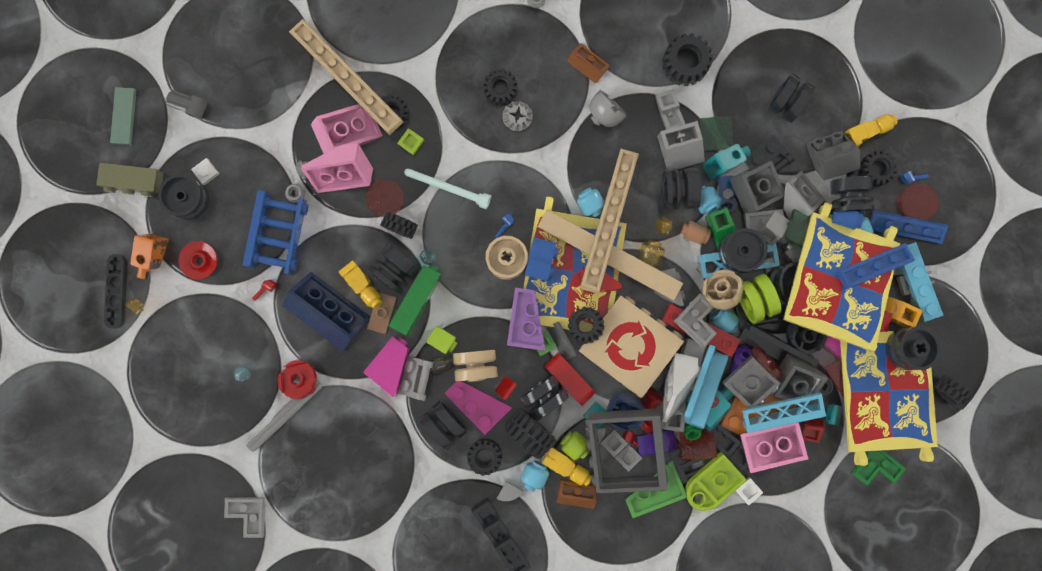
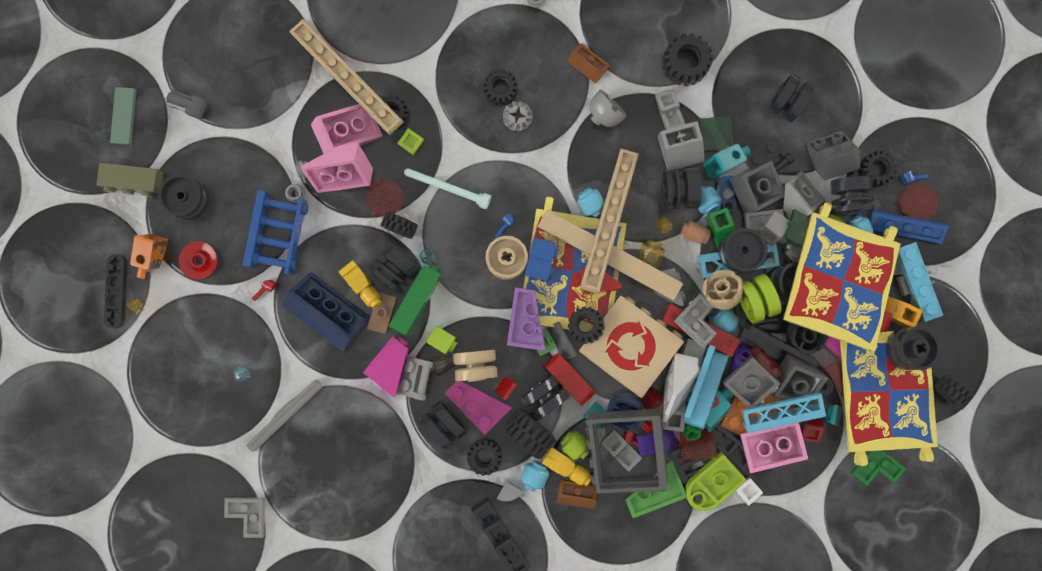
white plate [191,158,219,185] -> none
red plate [278,360,317,400] -> none
blue cone [832,211,863,230] -> none
blue tile [837,243,915,290] -> none
yellow piece [844,114,897,146] -> none

